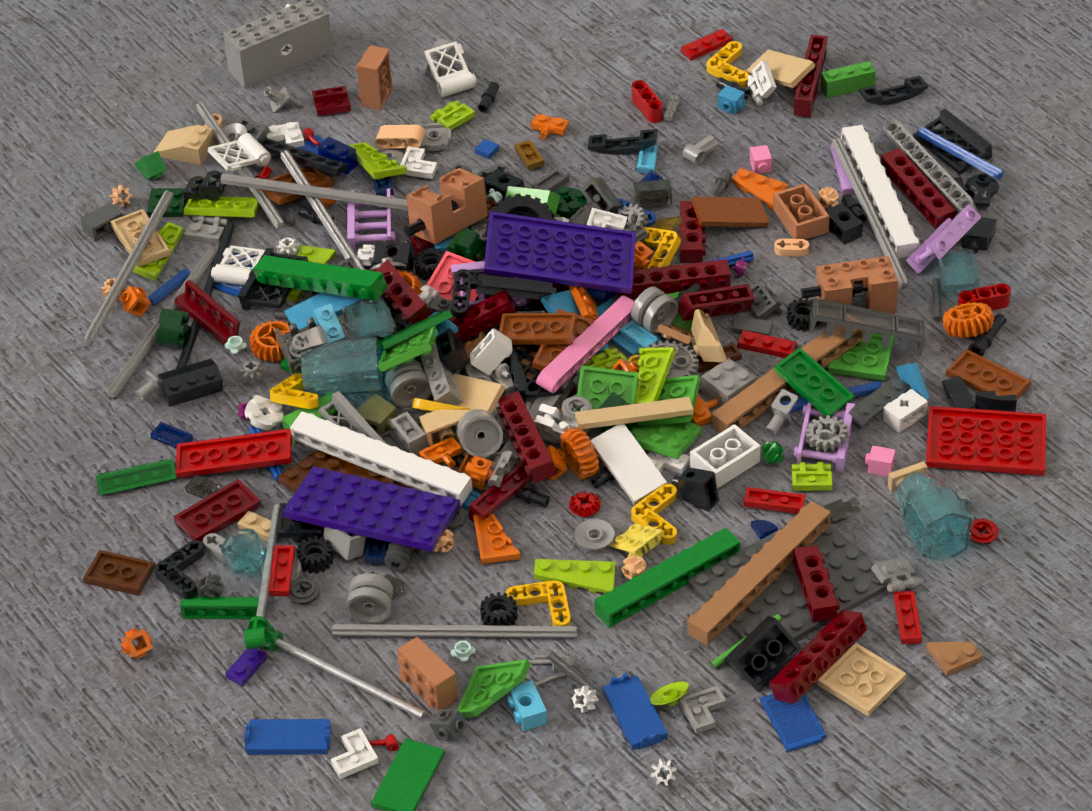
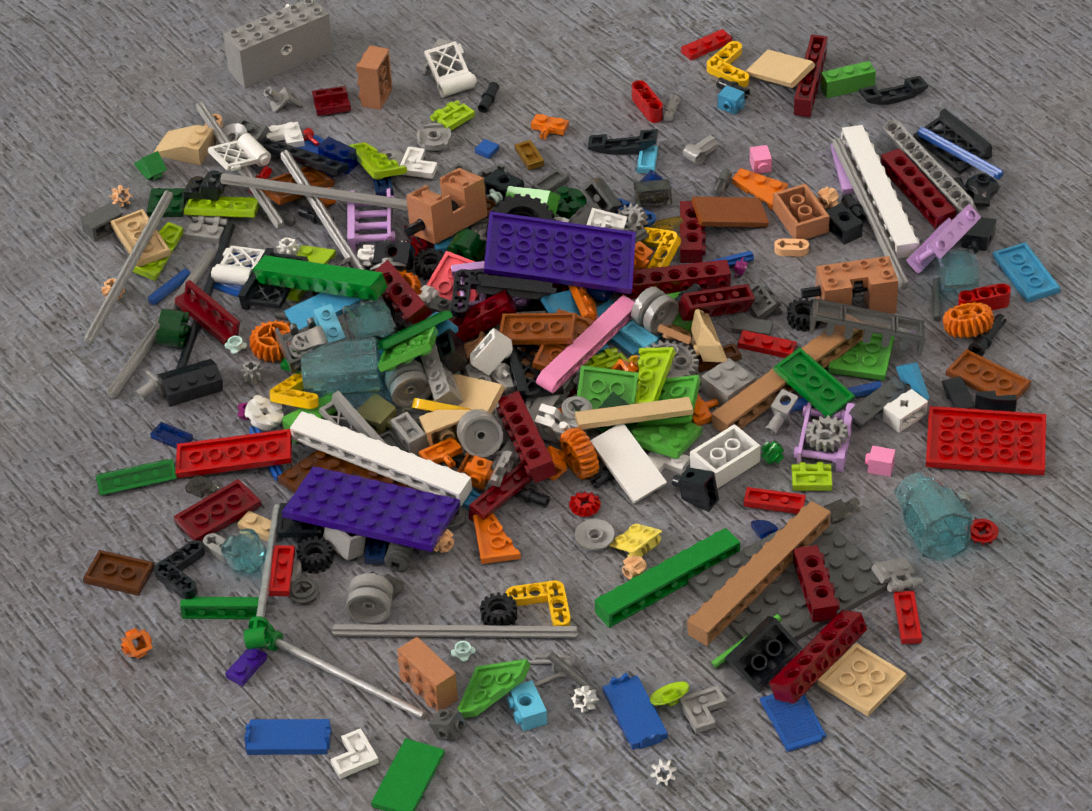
orange brick [119,285,151,317] -> none
dark grey gear [198,574,224,599] -> none
red hand [368,734,399,751] -> none
light nougat beam [375,125,426,149] -> none
lime wing [534,559,616,594] -> none
yellow beam [631,484,677,545] -> none
white plate [747,60,777,106] -> none
tan plate [888,461,927,492] -> none
medium nougat wing [926,642,983,676] -> none
none -> dark azure tile [993,242,1061,303]

